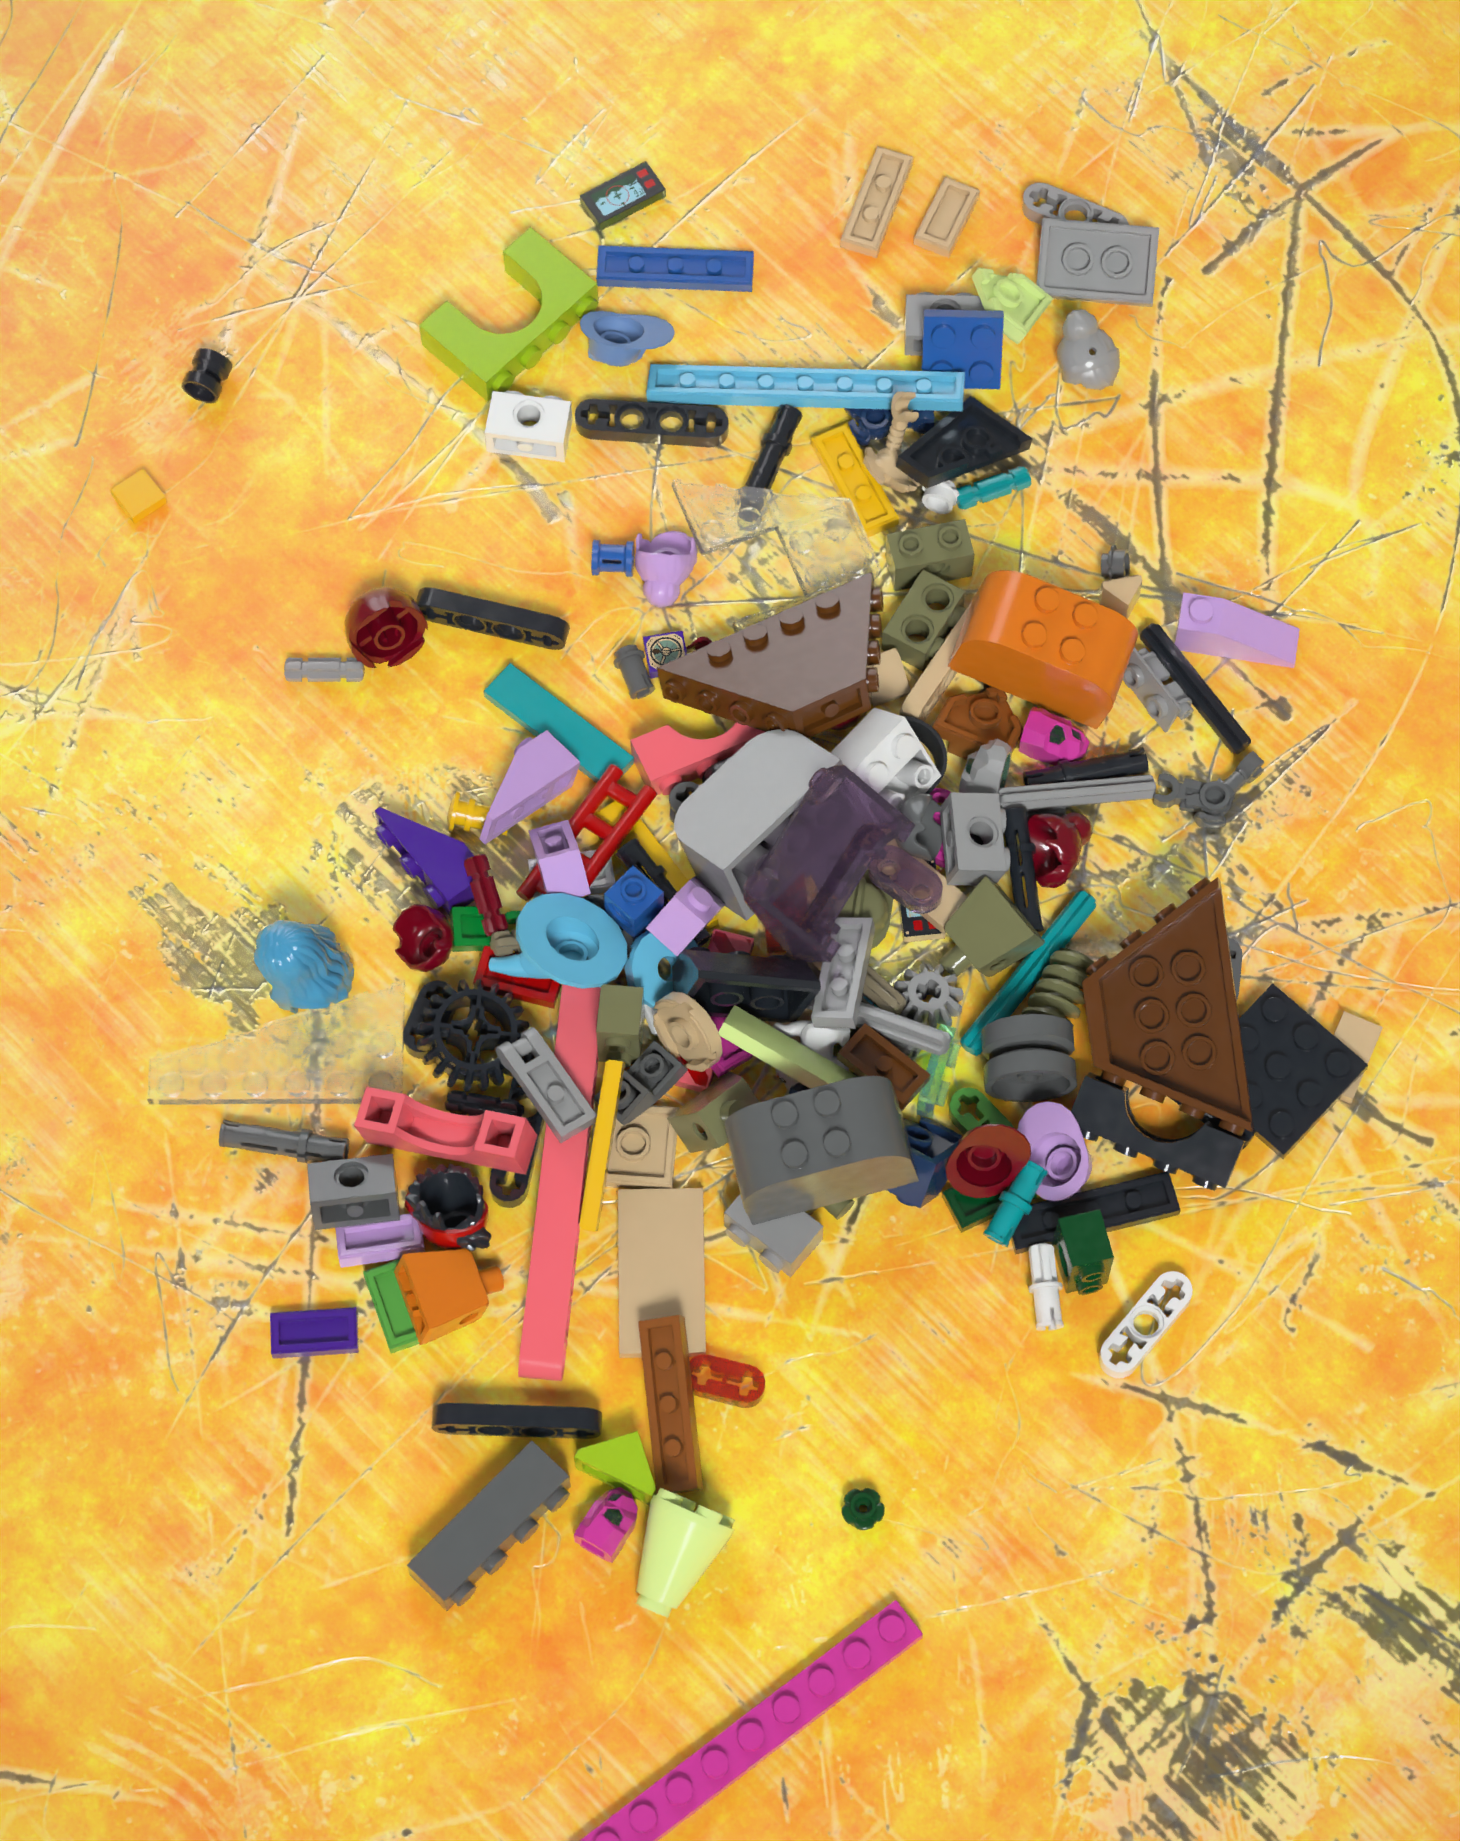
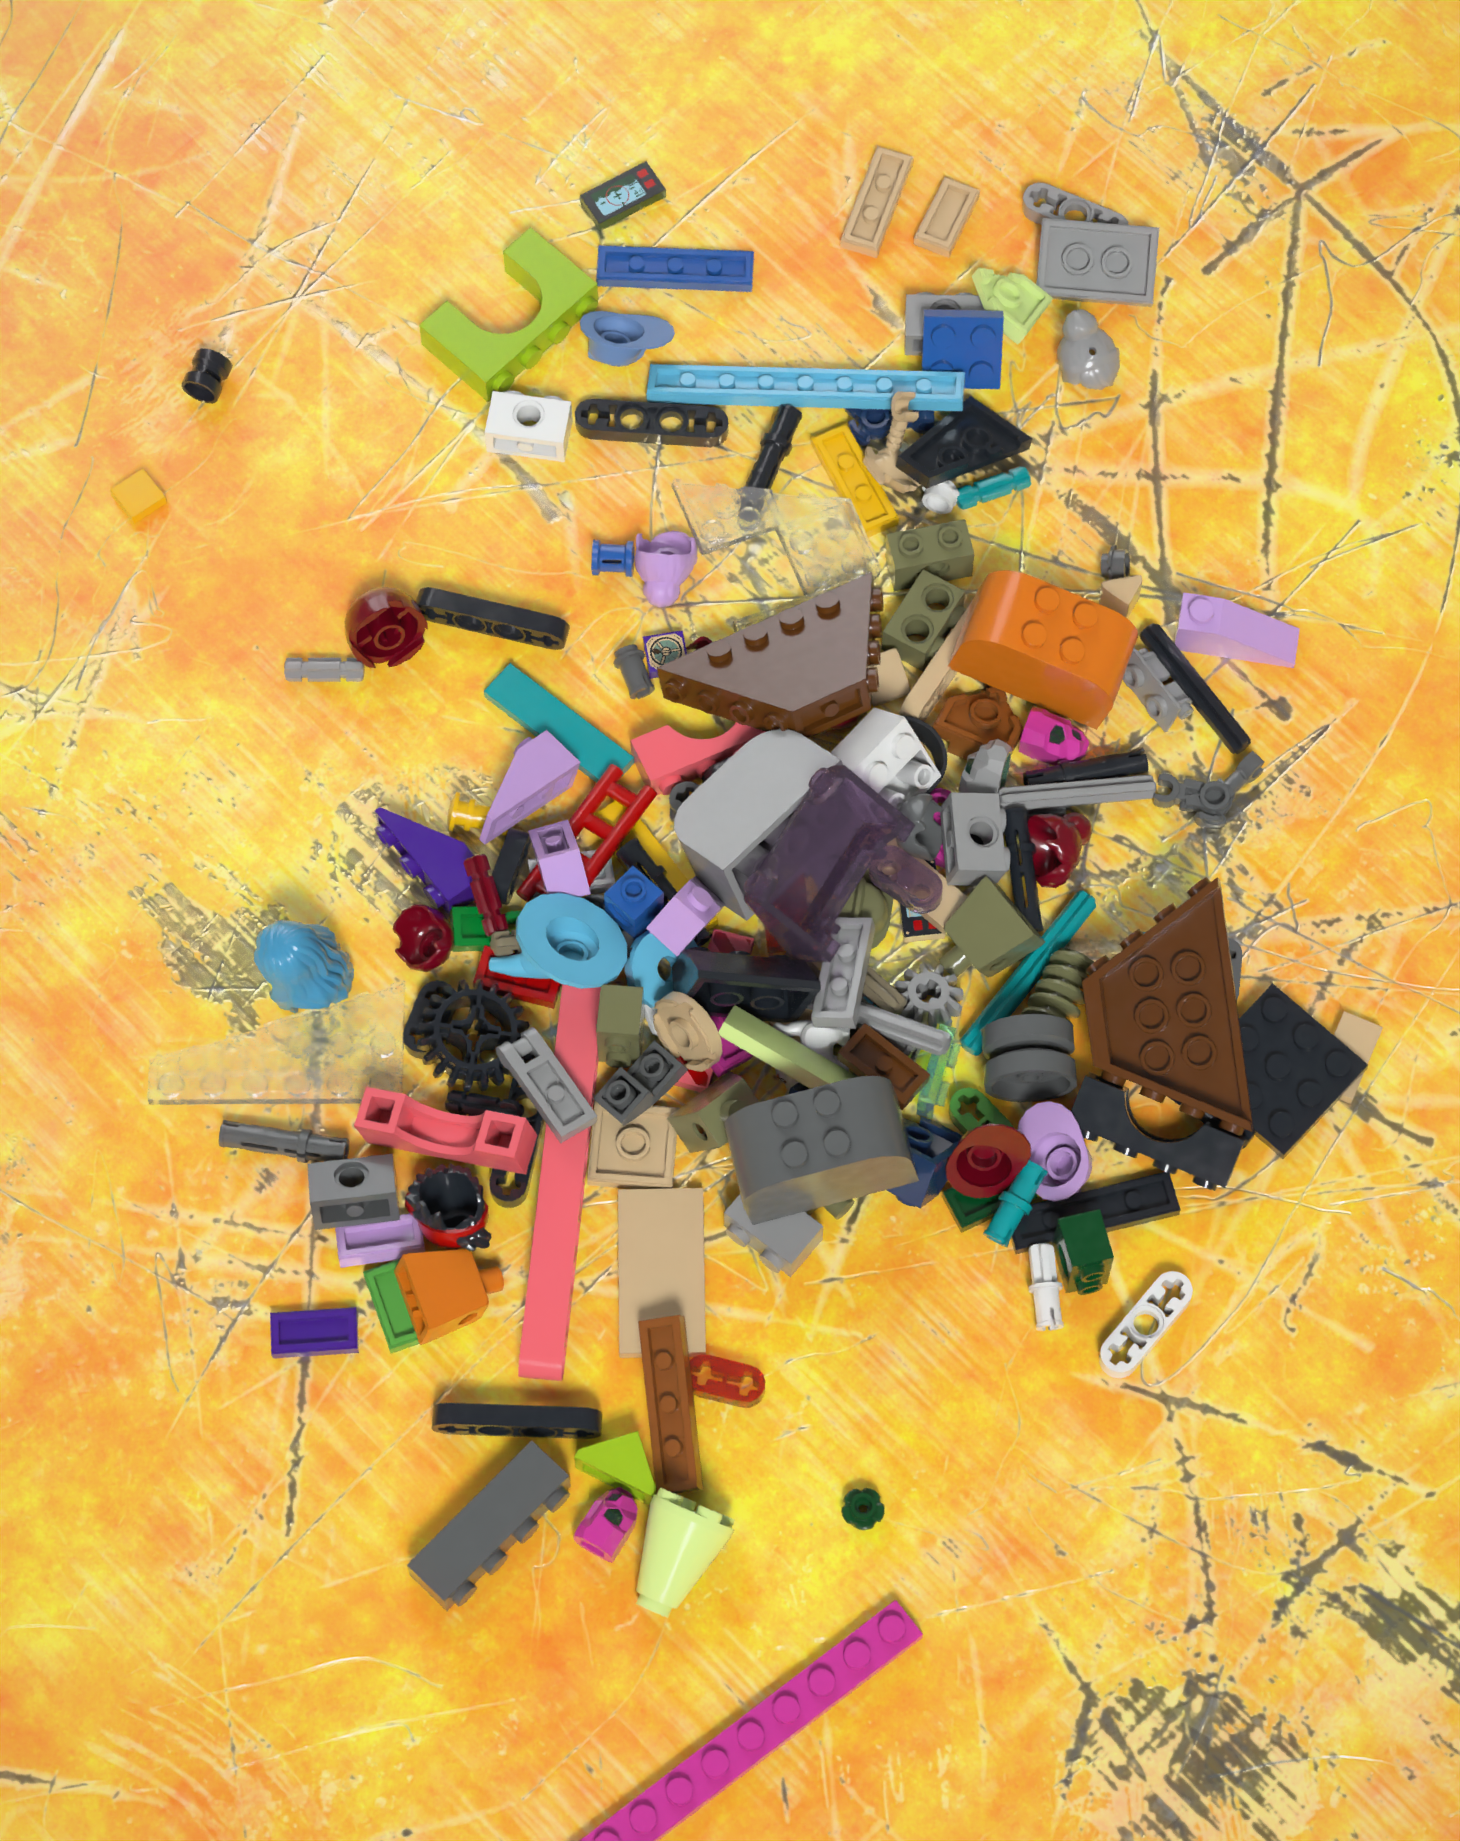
yellow tile [579,1059,625,1232] -> none
none -> black beam [492,828,531,905]

